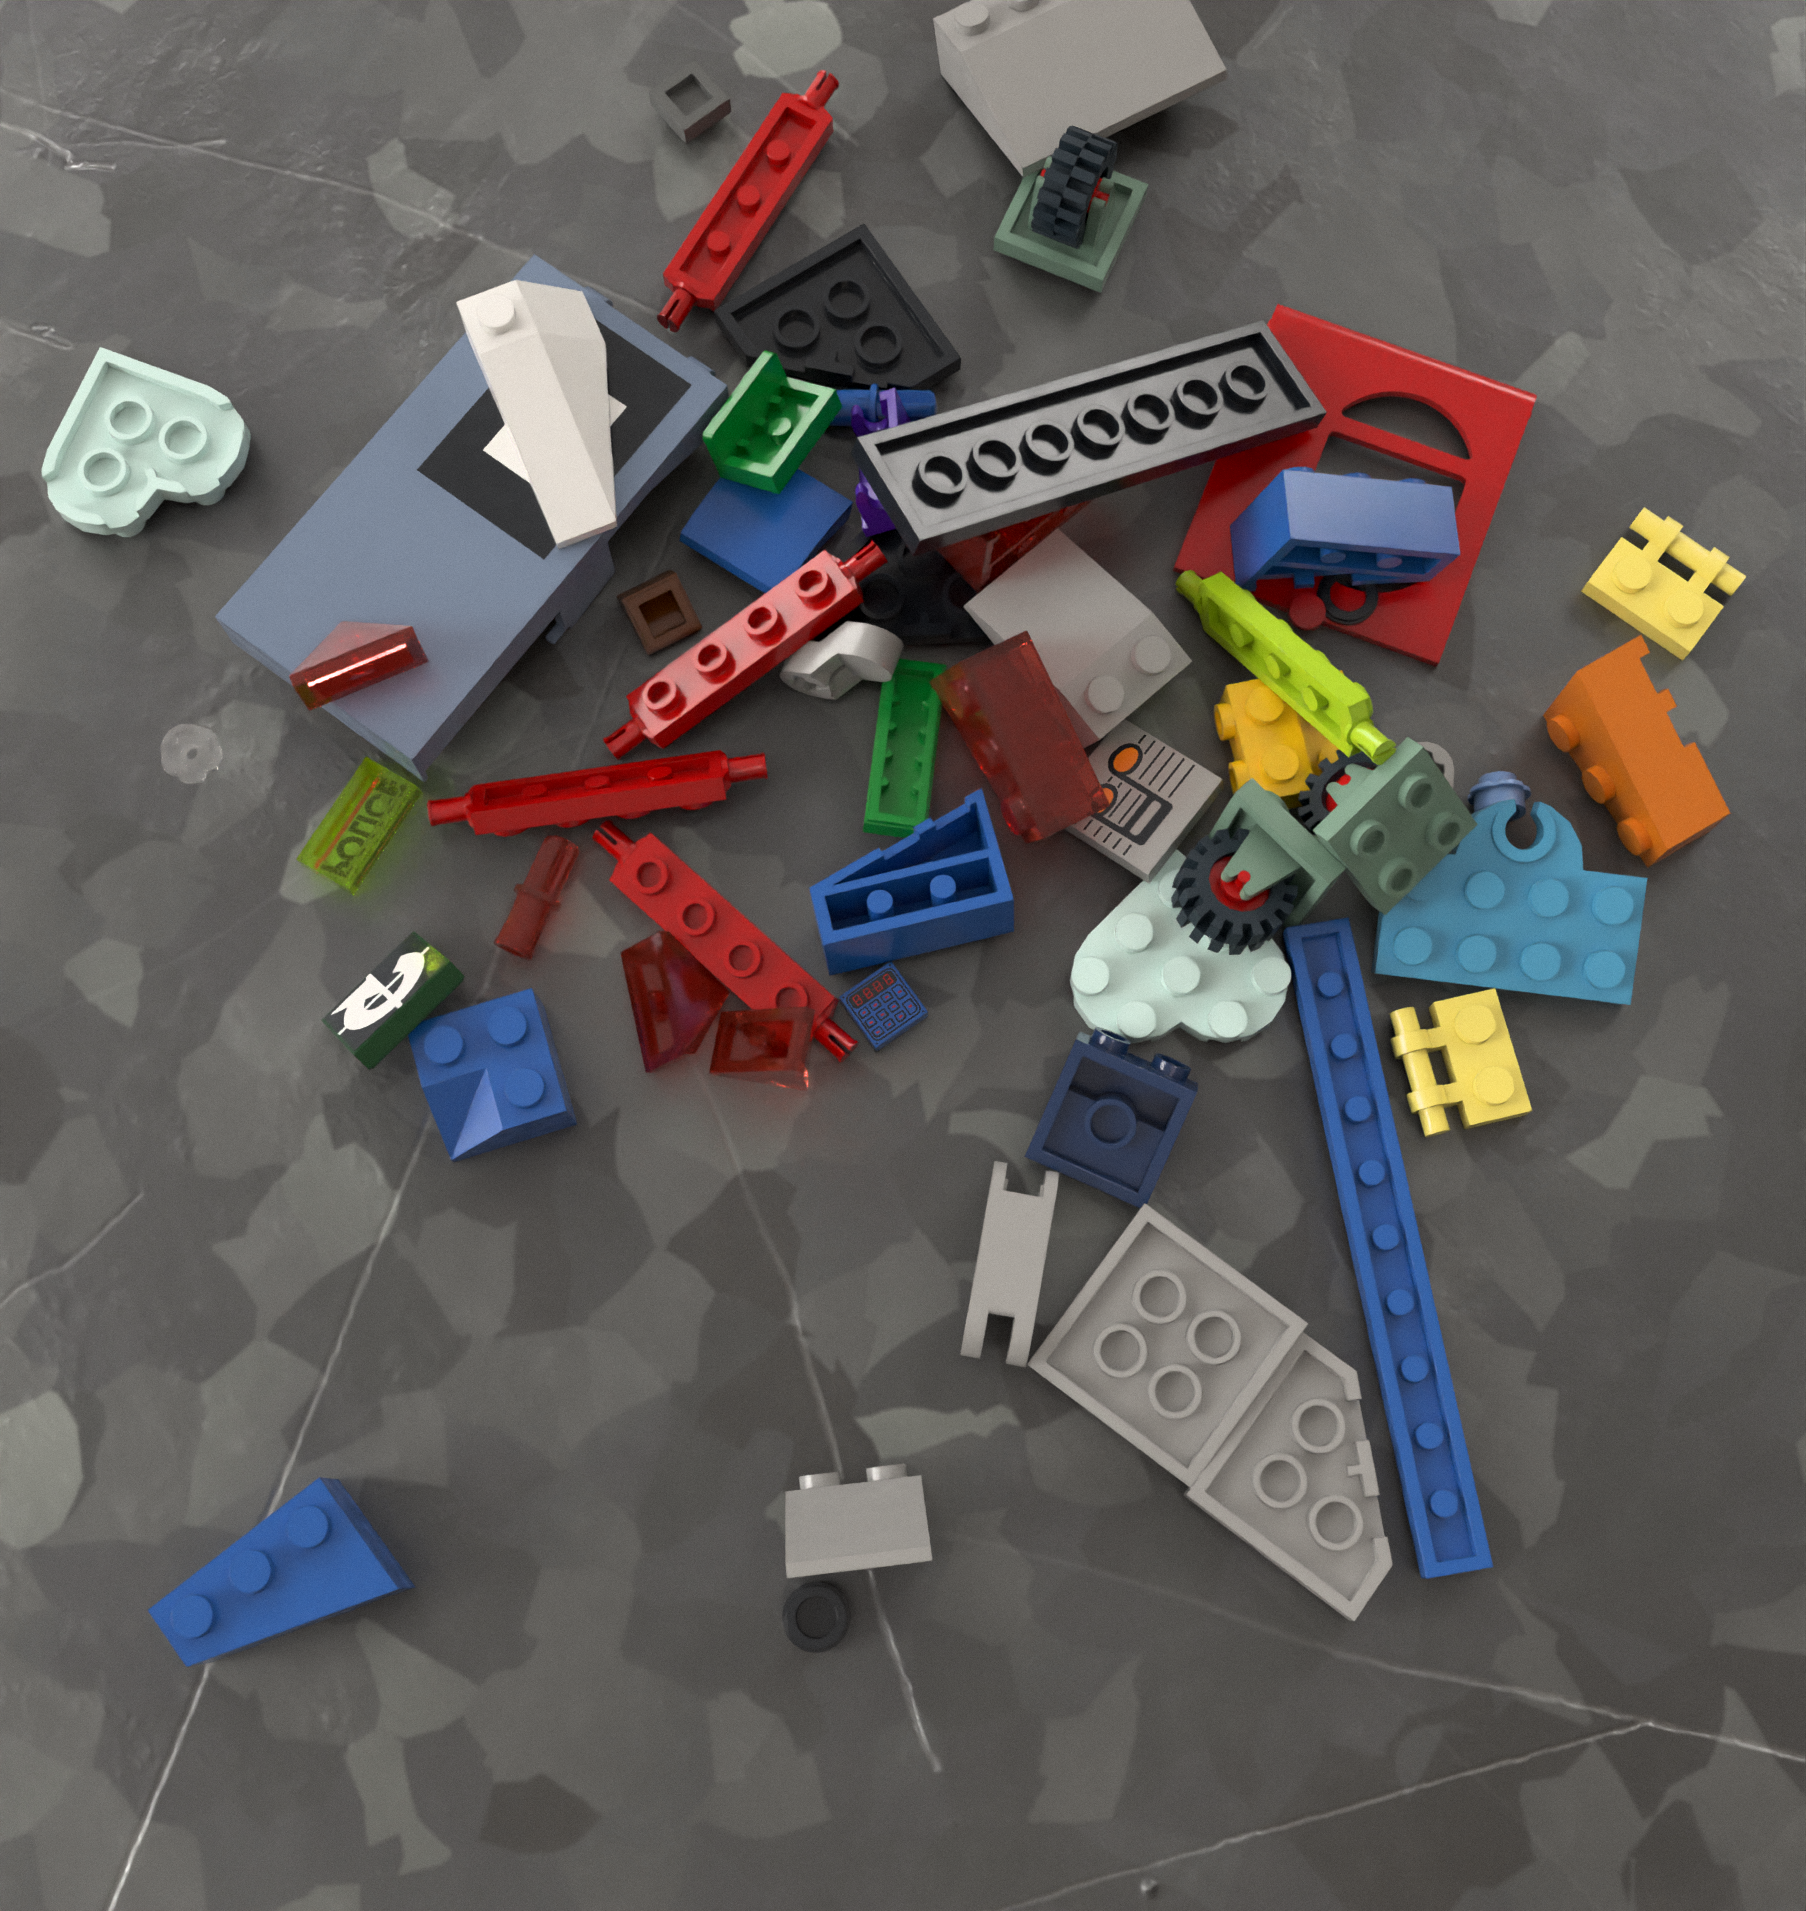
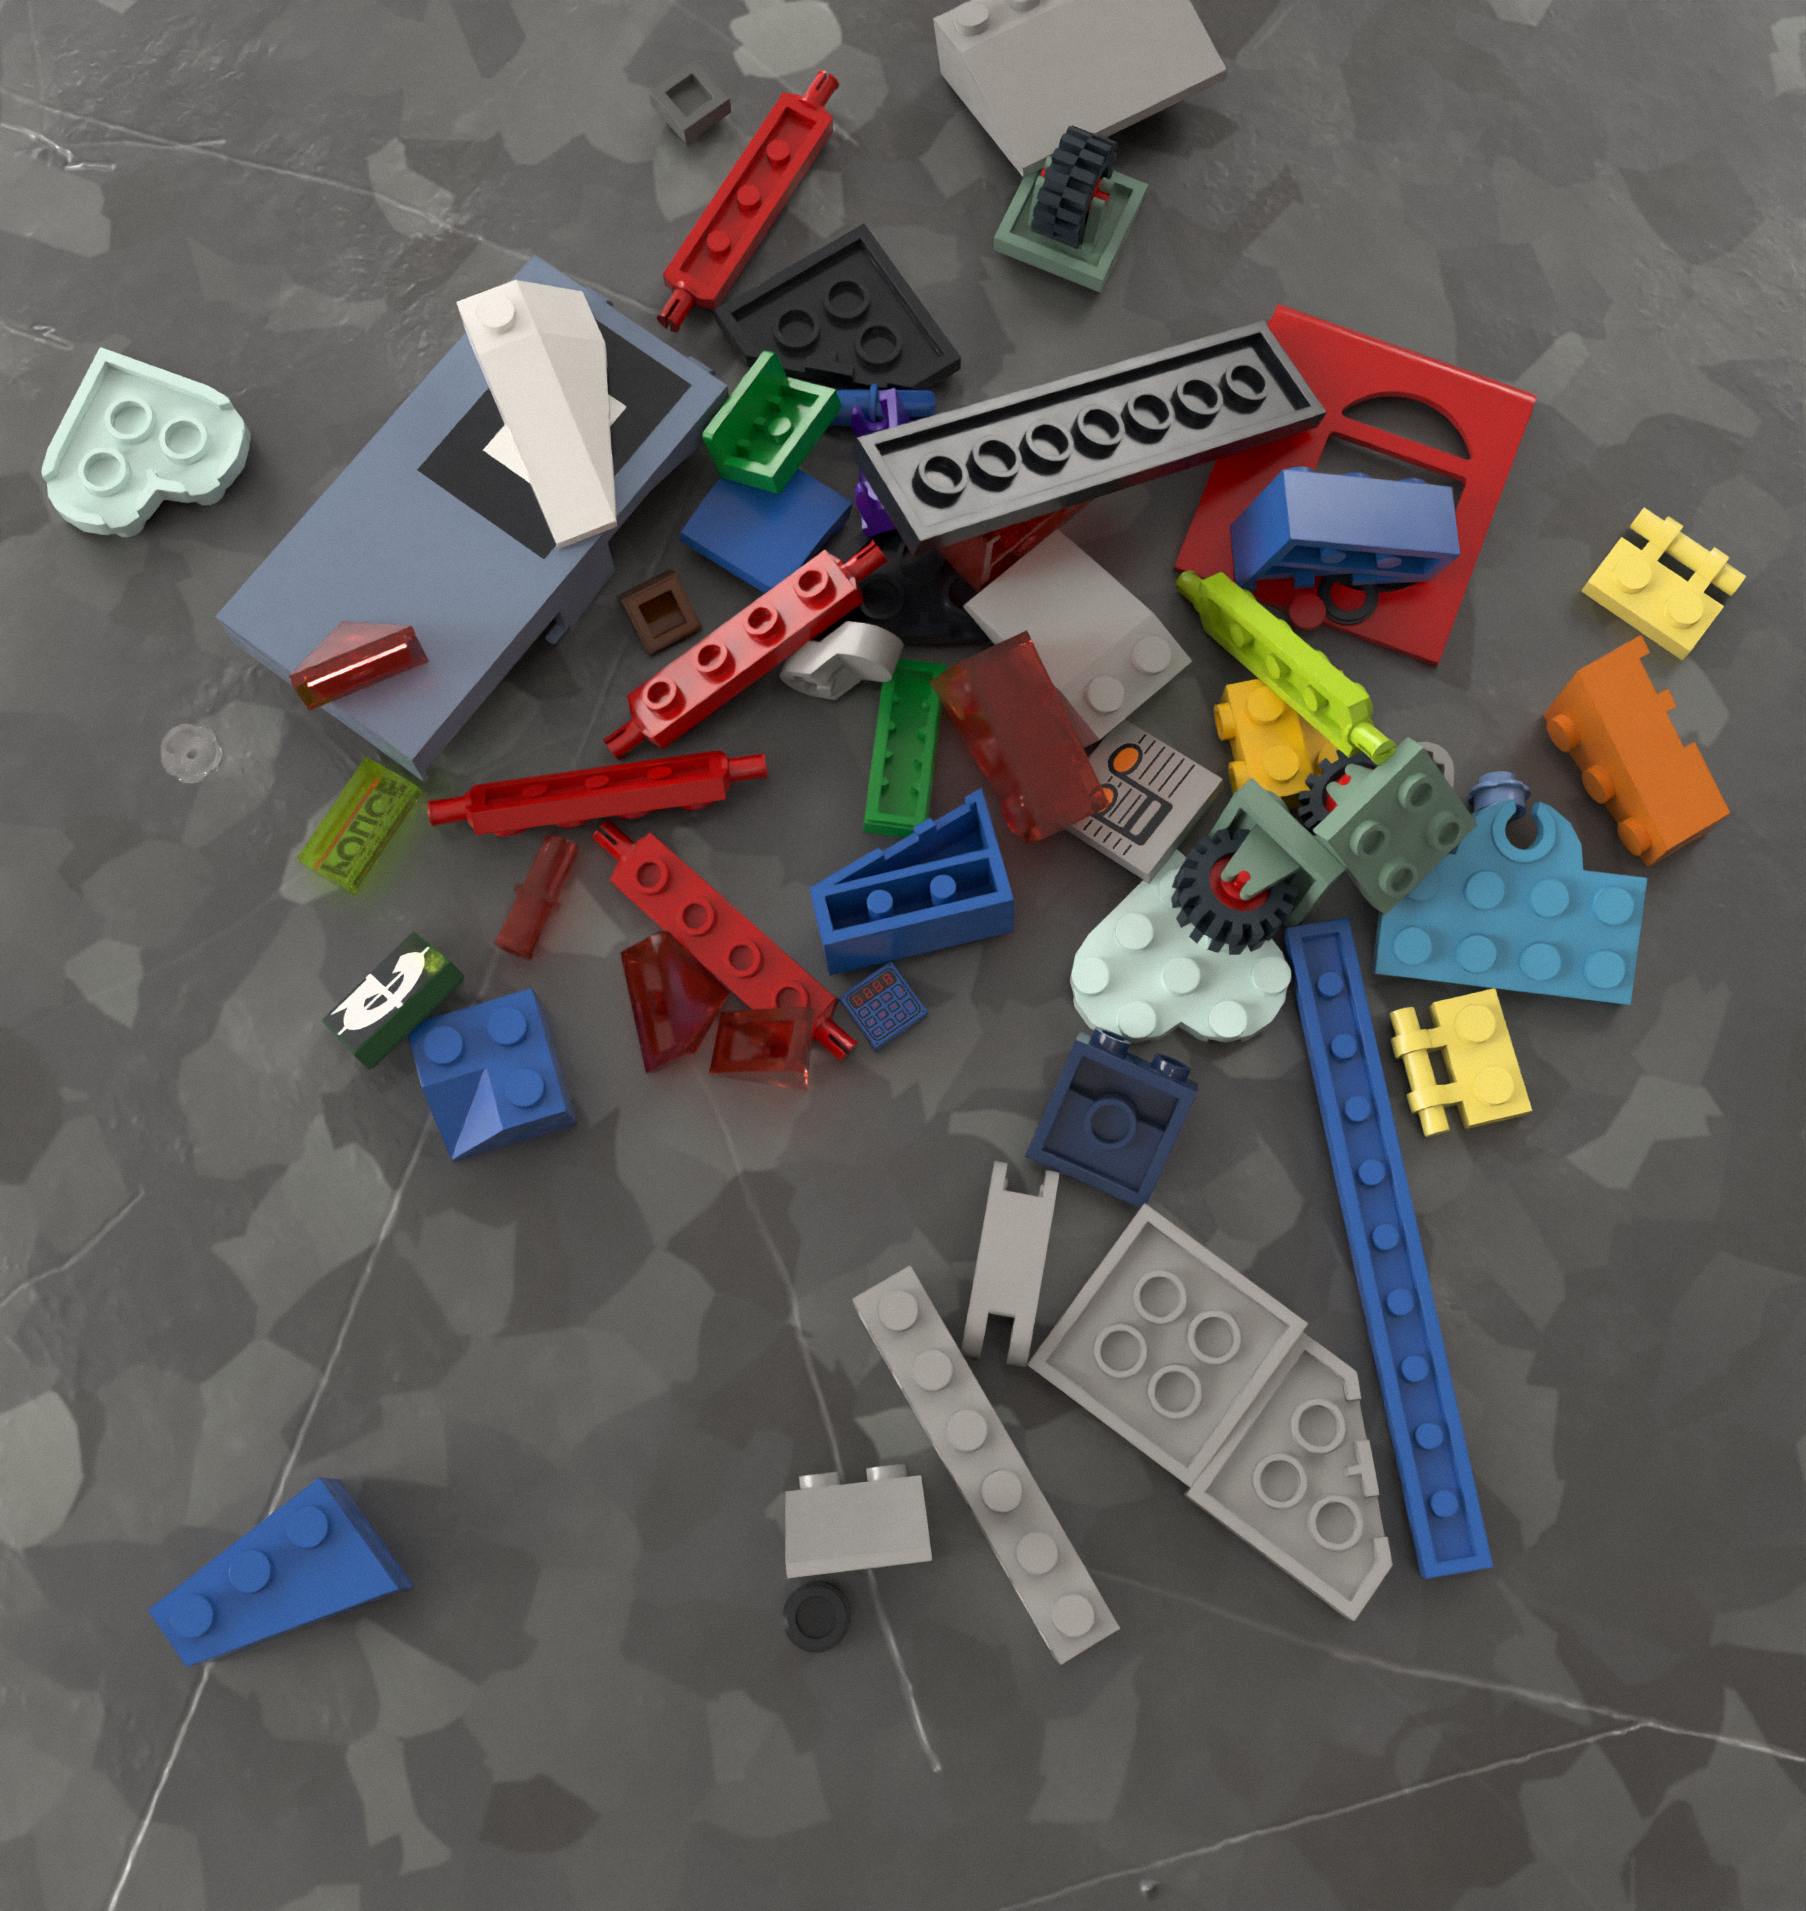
none -> light grey brick [852,1265,1120,1665]

